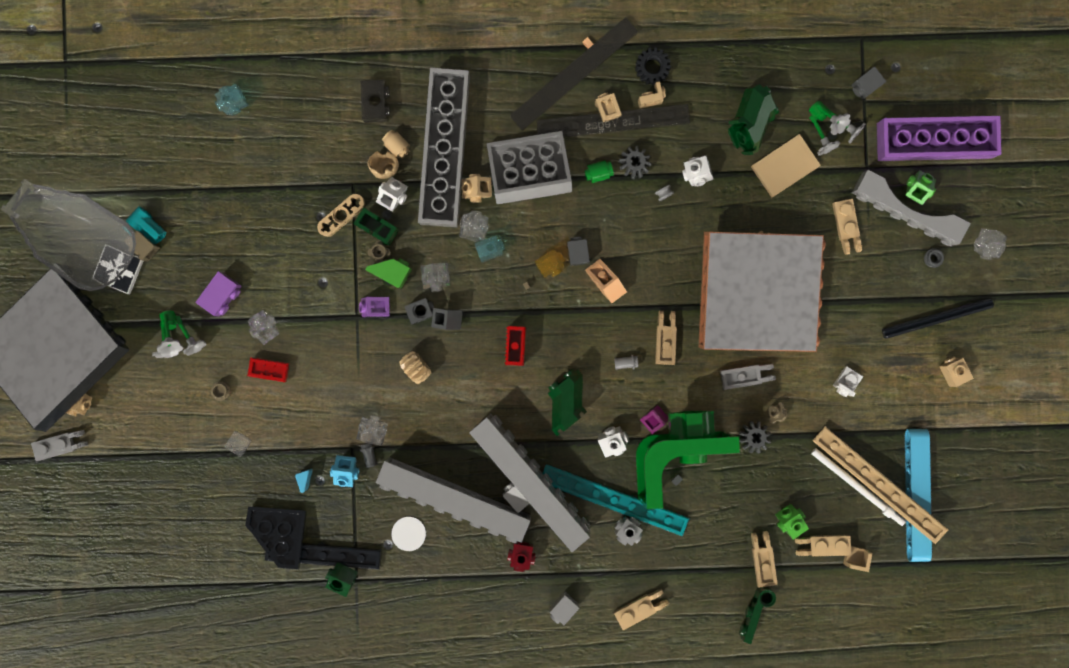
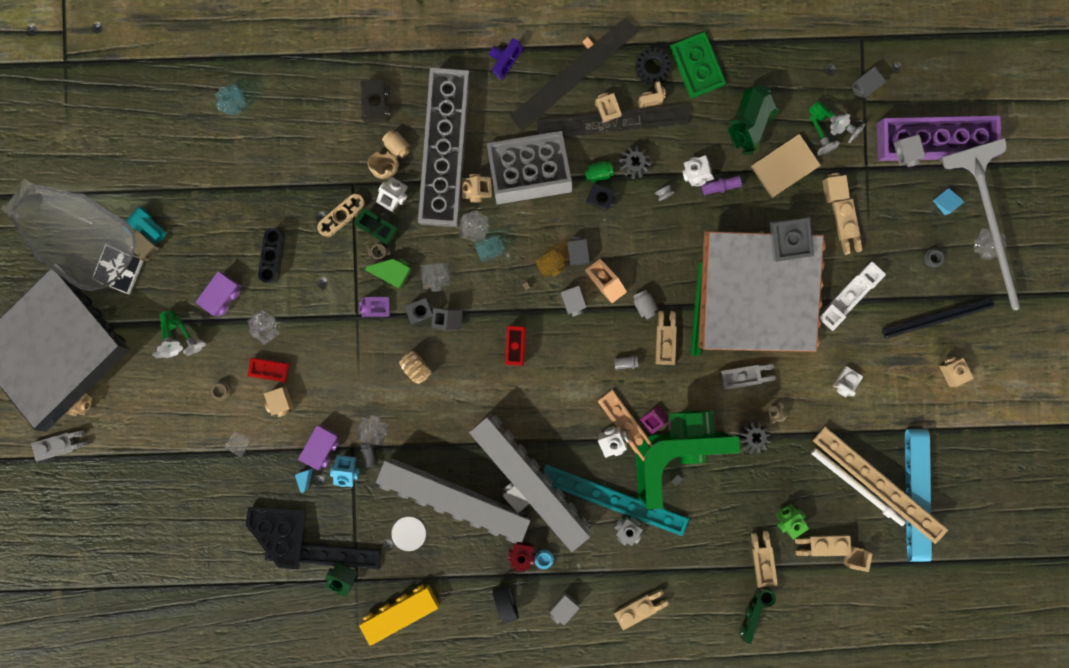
dark green brick [548,369,587,436] -> none
light grey arch [852,170,971,246] -> none
bright green brick [906,170,936,205] -> none
none -> black beam [258,228,285,284]
none -> tan brick [264,387,294,417]
none -> medium lavender brick [298,424,340,470]
none -> yellow brick [359,584,440,646]
none -> dark purple tile [490,38,523,80]
none -> black tyre [493,584,519,624]
none -> medium azure plate [535,549,554,569]
none -> light grey brick [560,286,587,317]
none -> black brick [586,183,616,212]
none -> light nougat tile [597,389,652,461]
none -> light grey brick [633,289,658,319]
none -> green tile [669,31,727,99]
none -> green axle [690,262,703,356]
none -> medium lavender pin [701,175,742,196]
none -> dark grey tile [770,217,814,262]
none -> white slope [819,261,886,331]
none -> tan brick [822,173,850,203]
none -> light grey brick [894,135,925,167]
none -> medium azure slope [933,188,964,215]
none -> light grey piece [939,138,1020,310]

